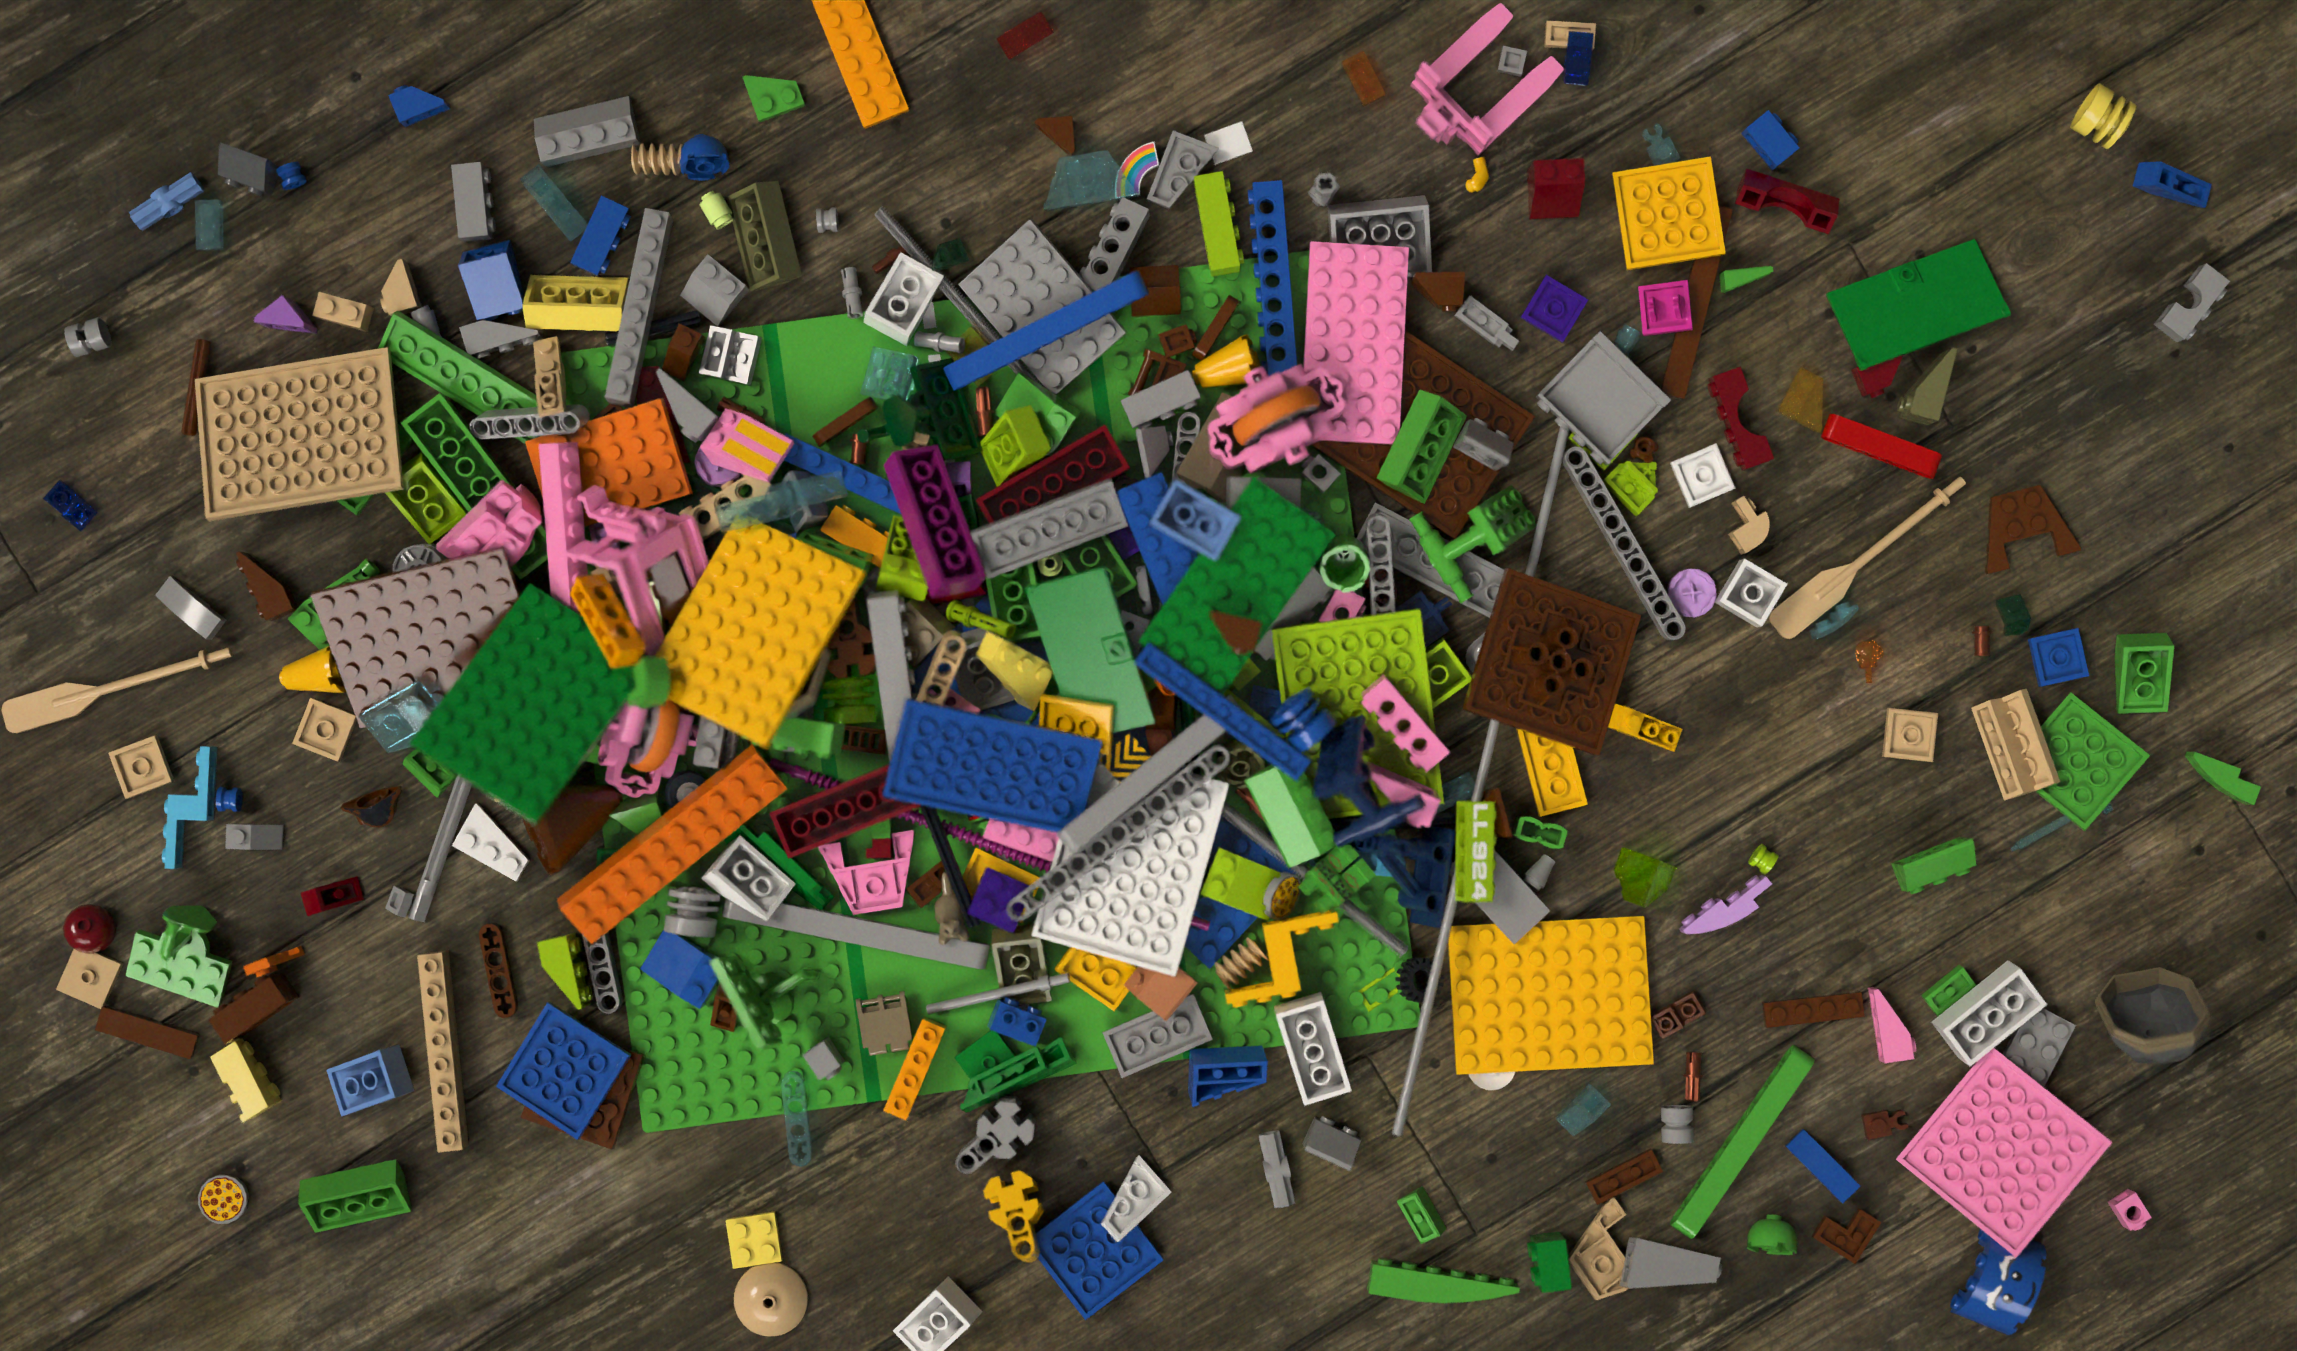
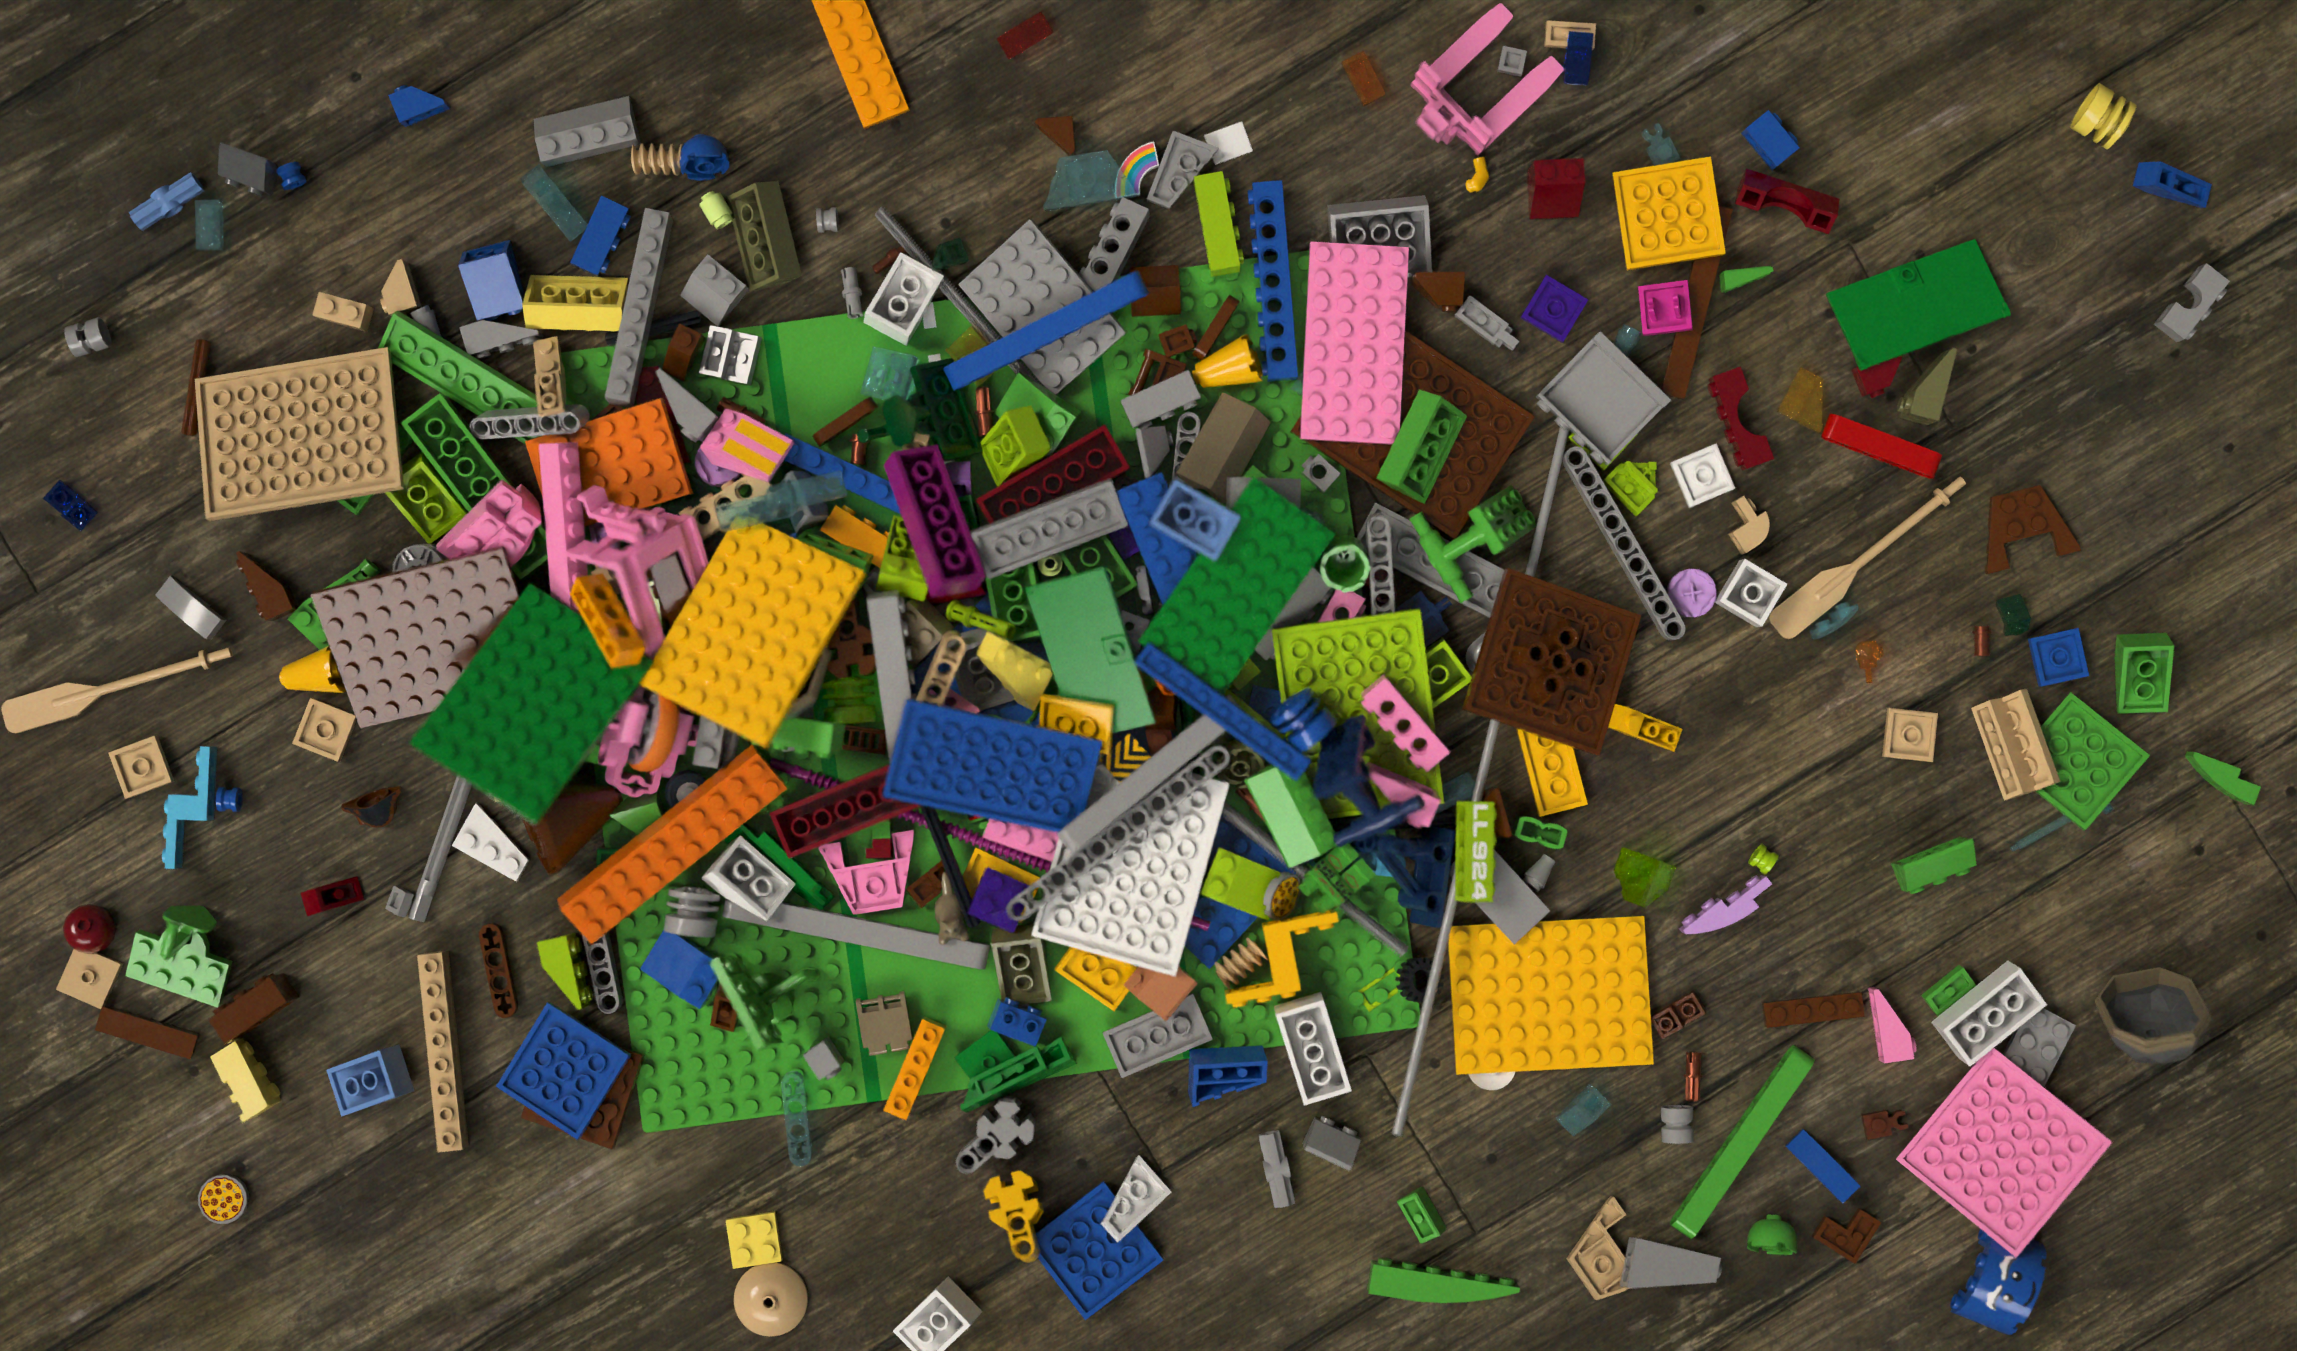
light grey slope [225,823,284,850] -> none
orange wing [243,946,305,978] -> none
medium lavender slope [254,295,317,334] -> none
bright green slope [298,1159,411,1233] -> none
clear light blue slope [358,681,438,753] -> none
bright green slope [403,749,457,797] -> none
light grey brick [451,162,496,242] -> none
bright green brick [627,657,670,709] -> none
bright green wing [743,75,805,122] -> none
light grey pin [914,331,965,353] -> none
light grey bar [926,973,1070,1014] -> none
bright pink piece [1207,364,1345,474] -> none
reddish brown slope [1209,610,1261,655] -> none
light grey piece [1307,173,1340,207] -> none
light grey slope [1453,418,1513,471] -> none
green brick [1527,1231,1572,1293] -> none
reddish brown plate [1585,1148,1663,1205] -> none
reddish brown plate [1630,437,1659,463] -> none
bright pink brick [2108,1189,2152,1231] -> none

